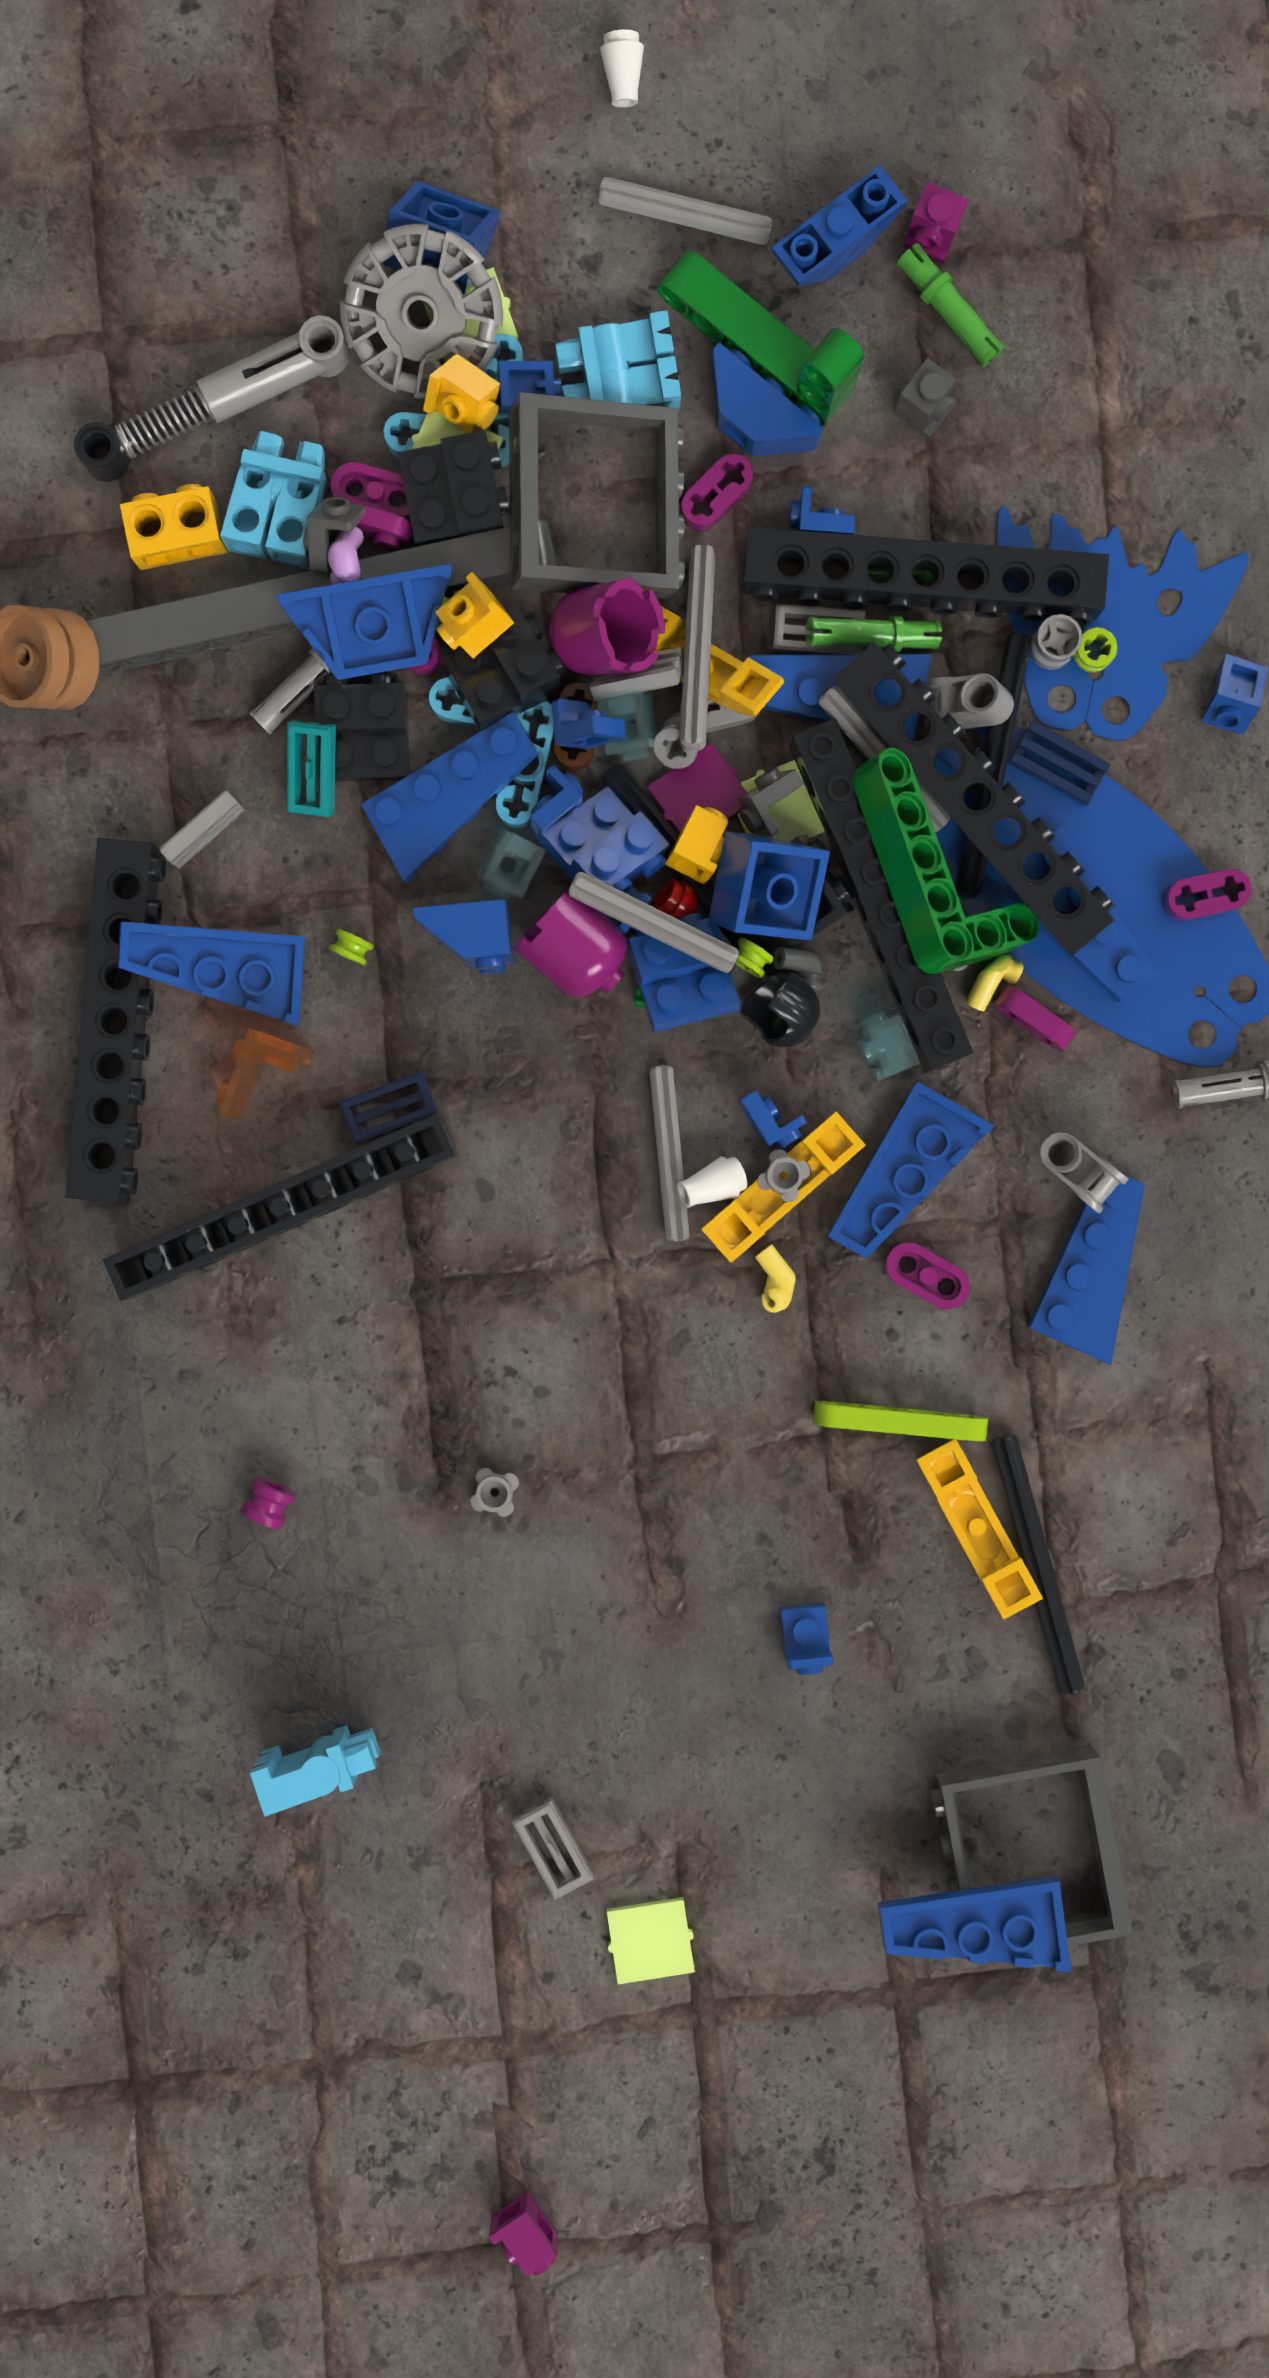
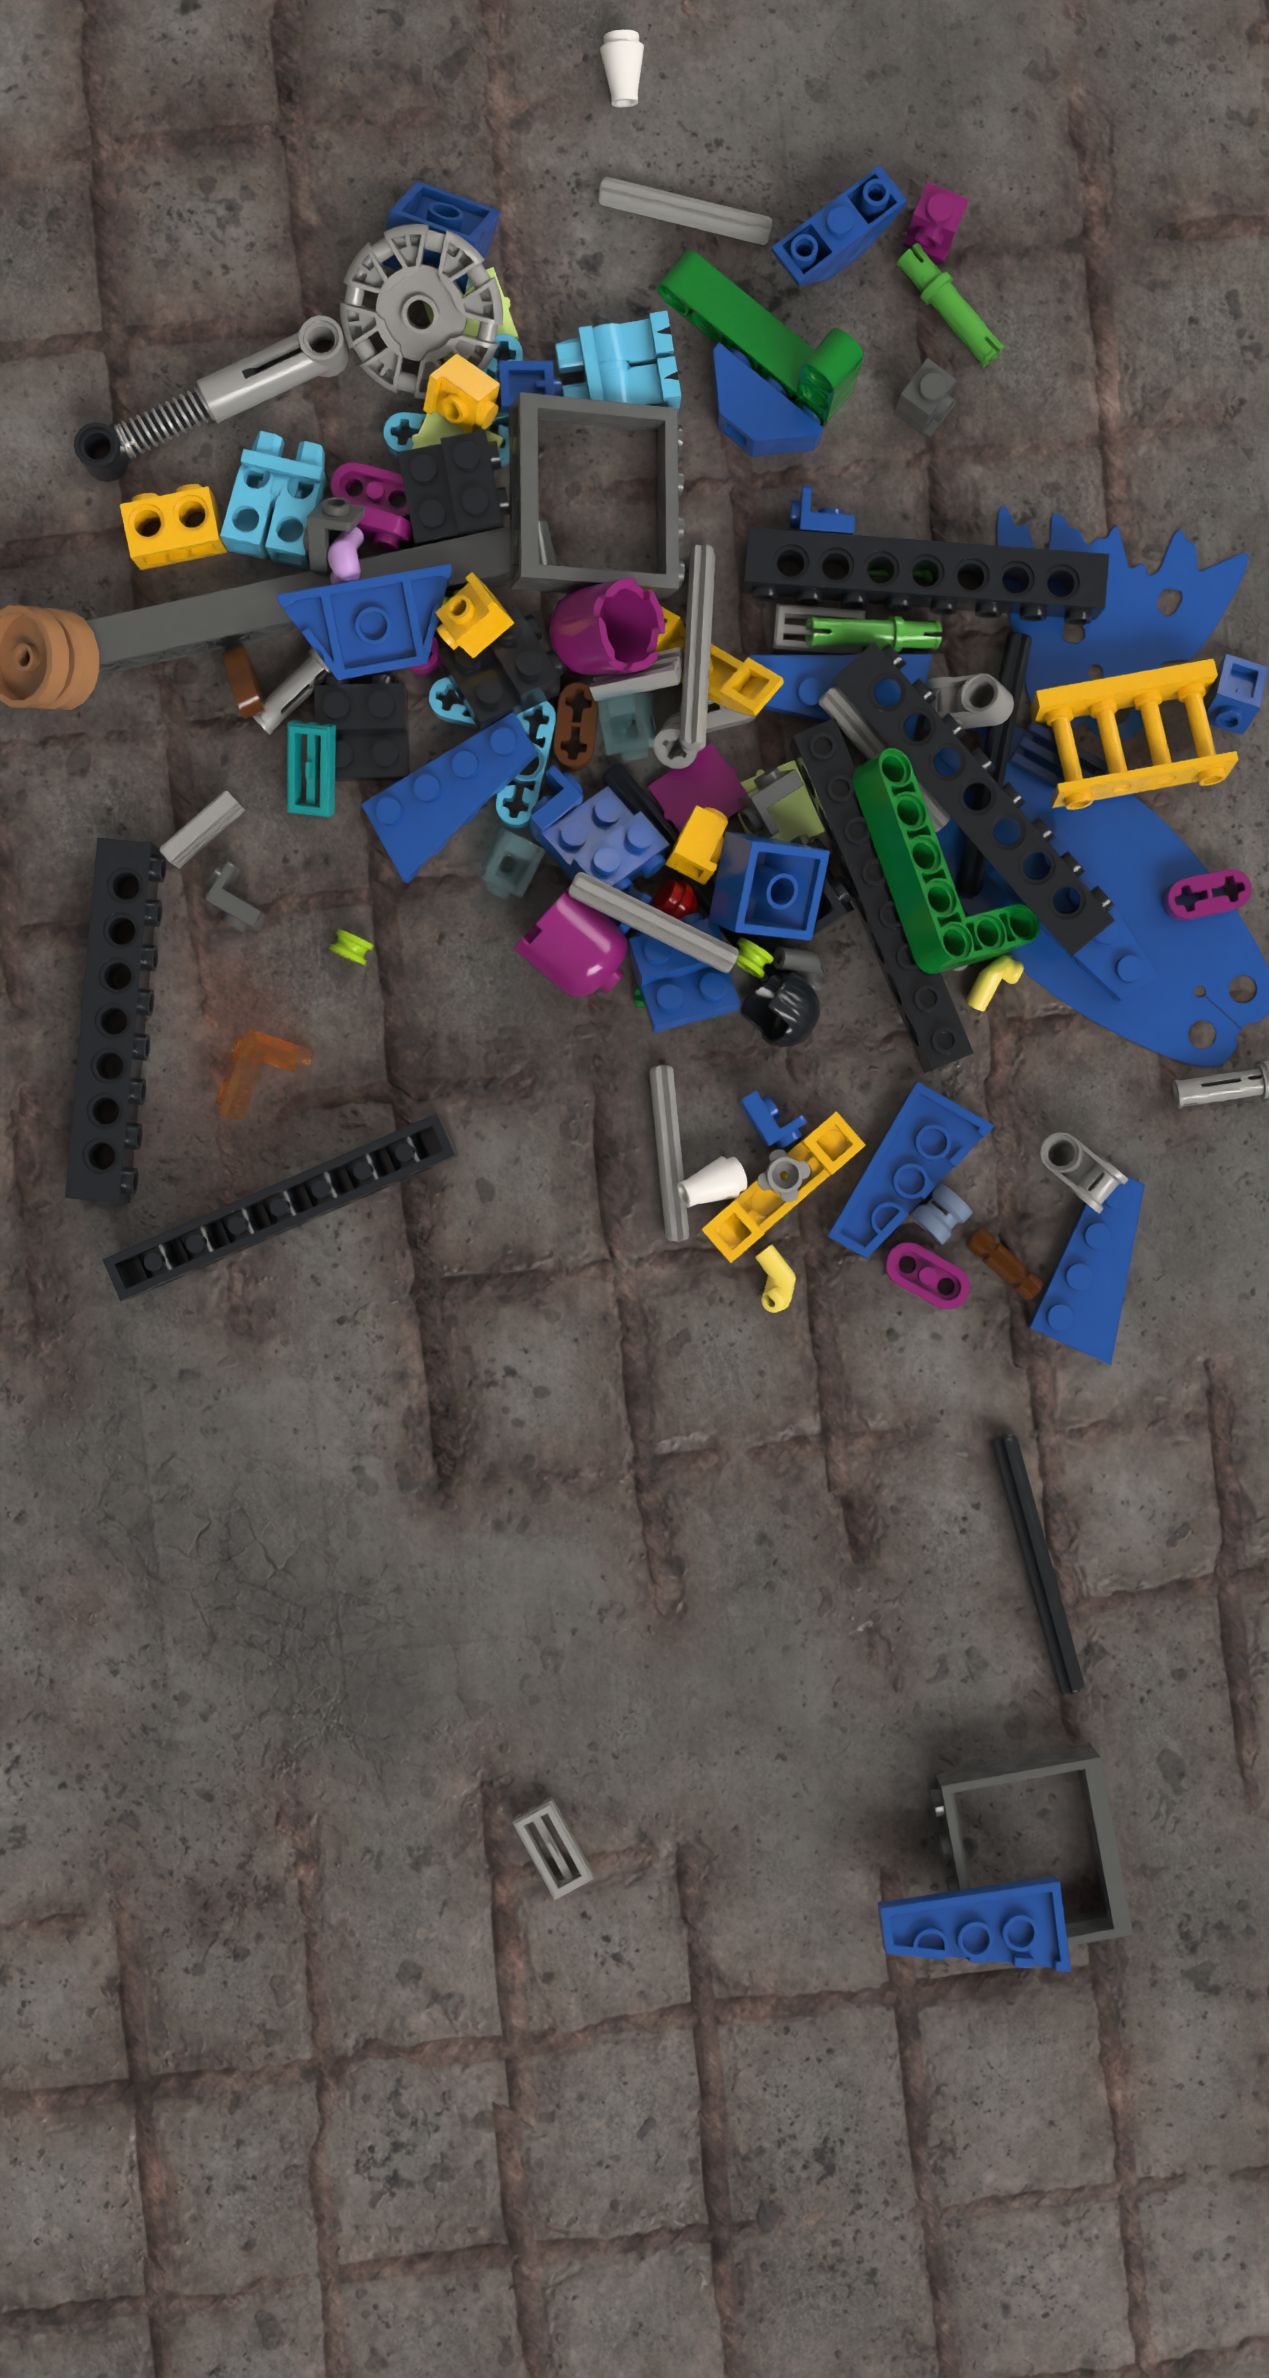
blue wing [117,922,305,1026] -> none
magenta wheel [240,1477,296,1529] -> none
medium azure hips [250,1725,381,1817] -> none
dark blue tile [339,1071,439,1144] -> none
blue slope [413,899,515,975] -> none
light grey plate [470,1468,519,1517] -> none
magenta brick [489,2191,558,2277] -> none
blue bracket [552,698,626,749] -> none
yellowish green piece [607,1897,695,1984] -> none
magenta beam [681,453,753,532] -> none
blue bracket [780,1603,833,1675] -> none
lime beam [813,1401,988,1441] -> none
clear light blue brick [859,1010,920,1083] -> none
yellow slope [916,1439,1043,1620] -> none
magenta beam [994,985,1076,1052] -> none
light grey wheel [1030,614,1082,670] -> none
lime bush [1074,627,1118,673] -> none
none -> dark grey bracket [205,861,268,933]
none -> reddish brown beam [222,646,266,719]
none -> sand blue wheel [910,1183,973,1245]
none -> reddish brown axle [966,1228,1043,1300]
none -> yellow fence [1029,658,1239,810]

